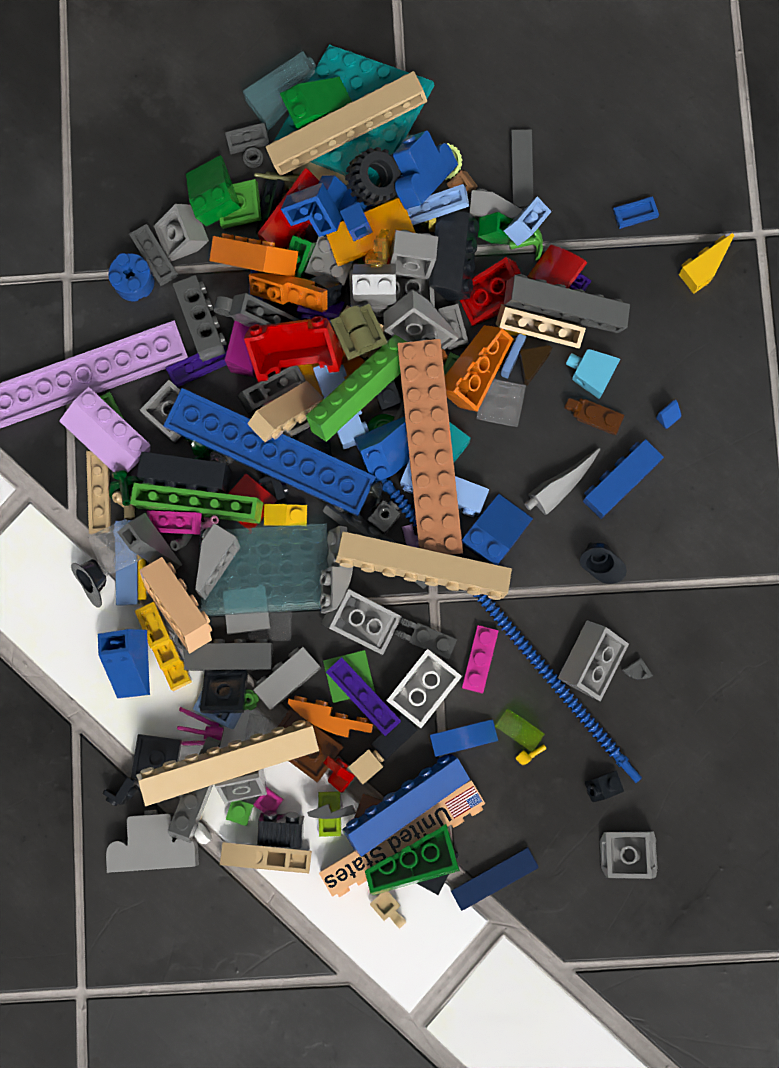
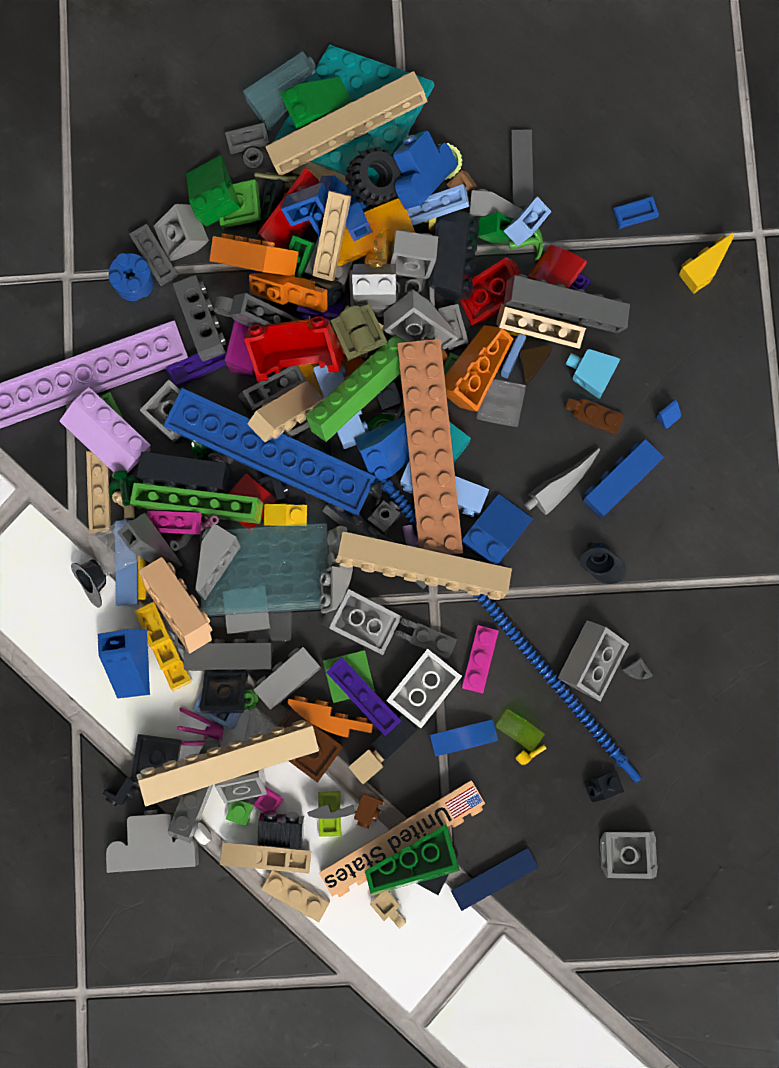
red bracket [323,756,355,793] -> none
blue brick [342,754,470,857] -> none
none -> tan plate [261,870,330,923]
none -> tan plate [312,191,351,281]

